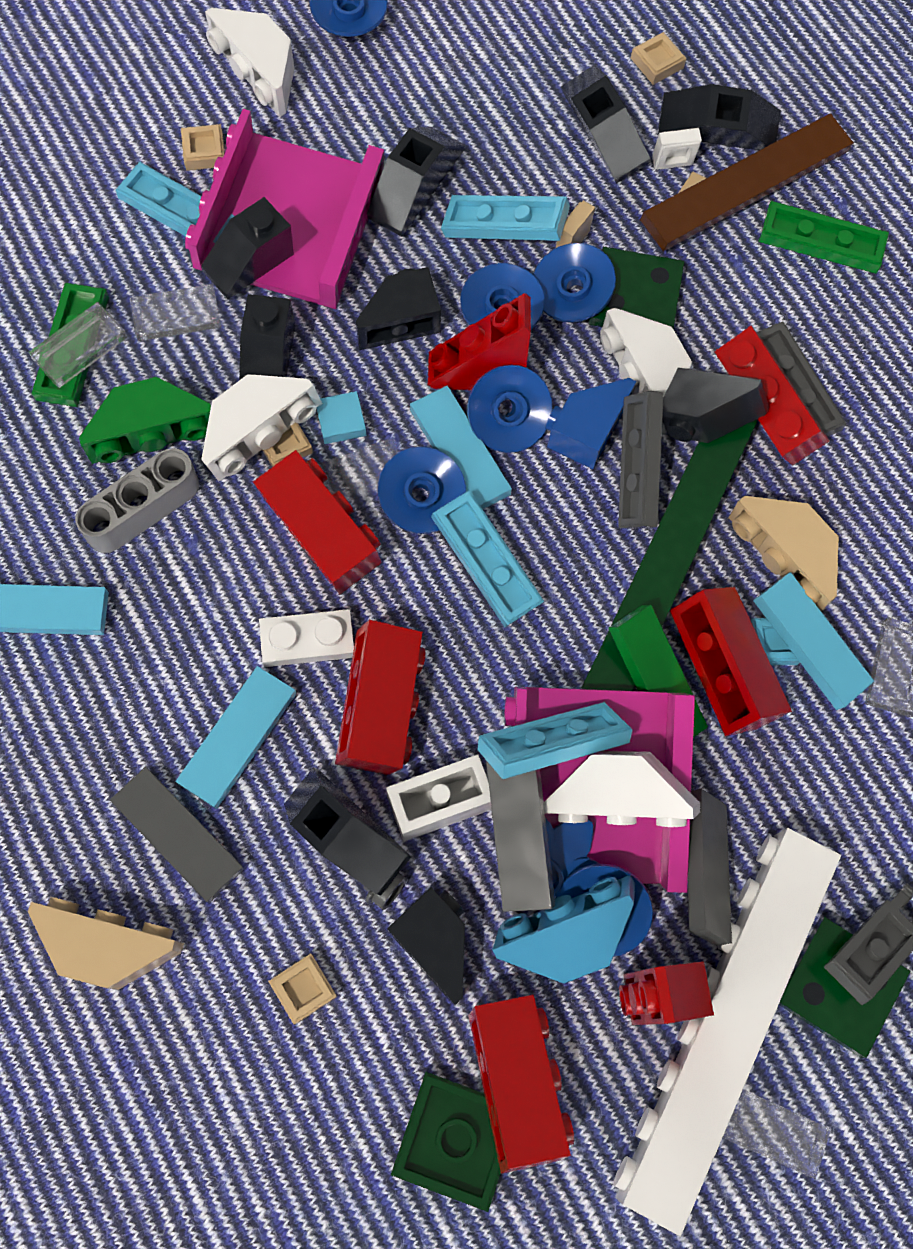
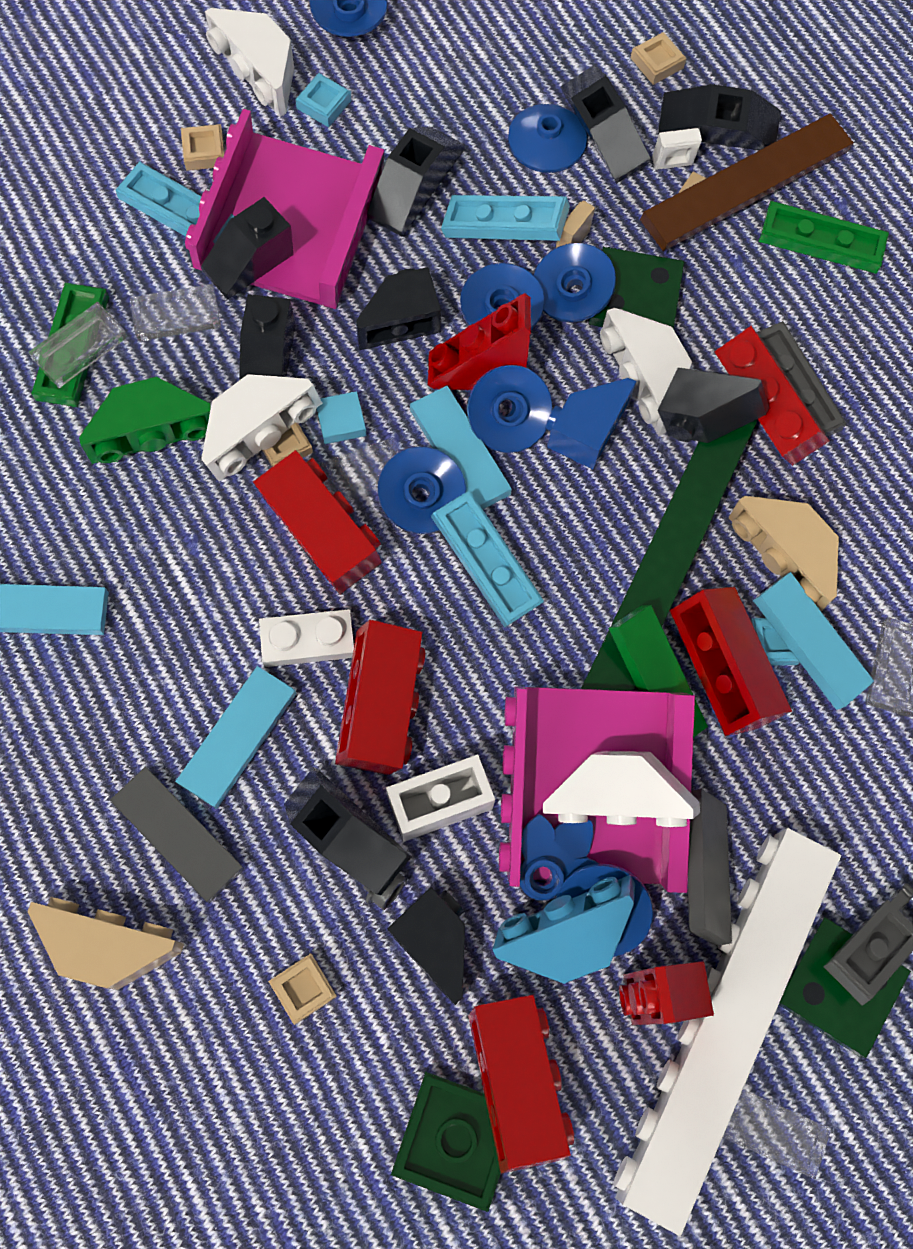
light grey beam [75,448,199,553] -> none
medium azure tile [477,702,632,779] -> none
dark grey tile [486,761,556,912] -> none
dark grey tile [618,391,663,529] -> none
none -> medium azure tile [295,73,351,127]
none -> blue dish [508,104,587,173]

